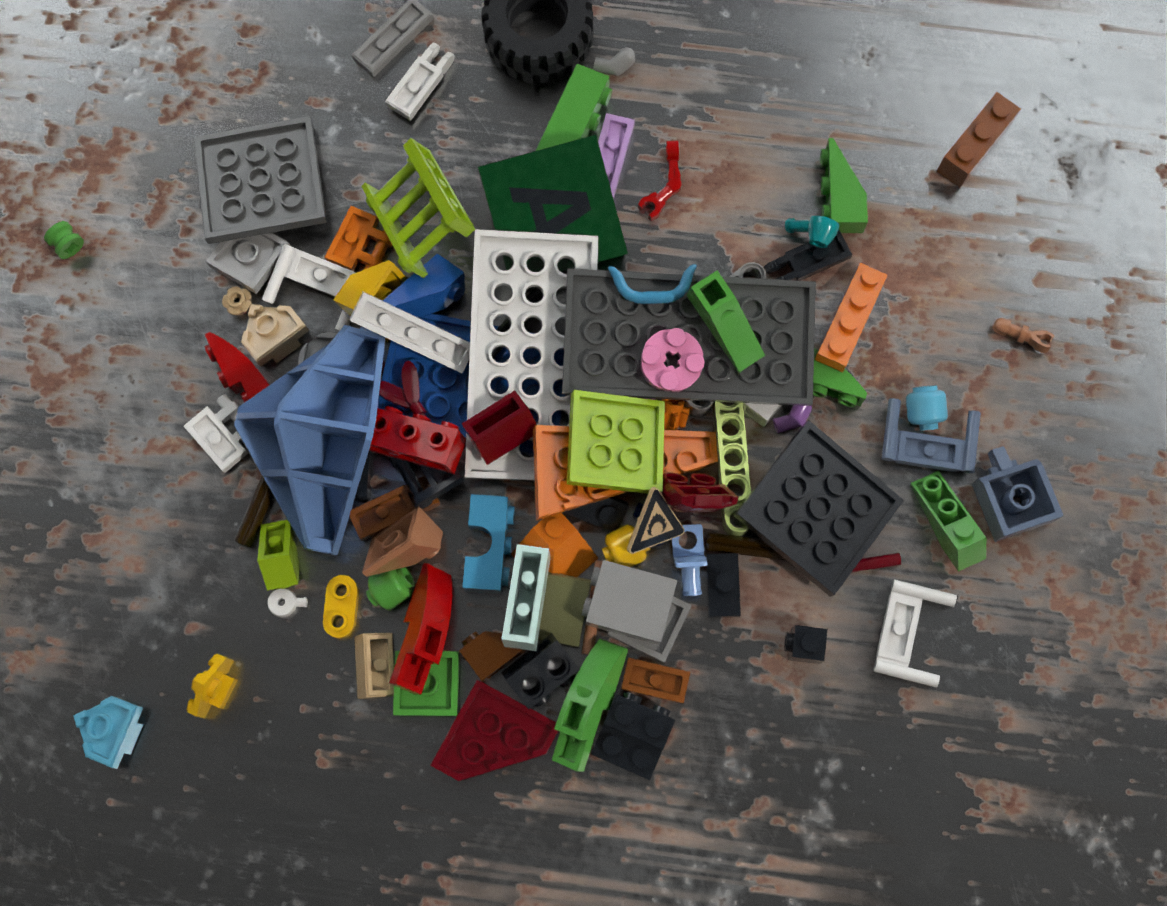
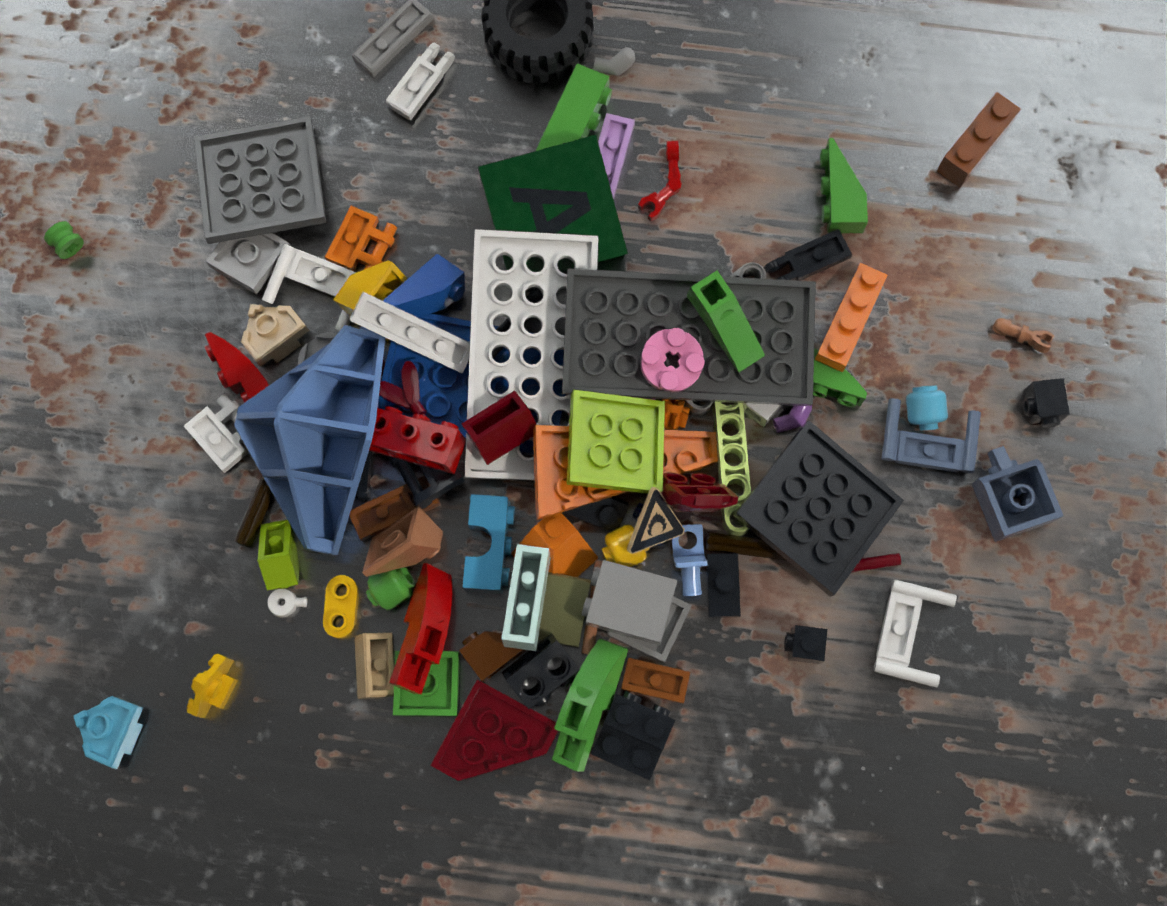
tan plate [222,286,252,315] -> none
lime fence [361,138,476,278] -> none
dark azure animal [608,264,697,304] -> none
teal bar [785,216,840,248] -> none
bright green slope [911,471,987,571] -> none
none -> black brick [1023,378,1070,428]

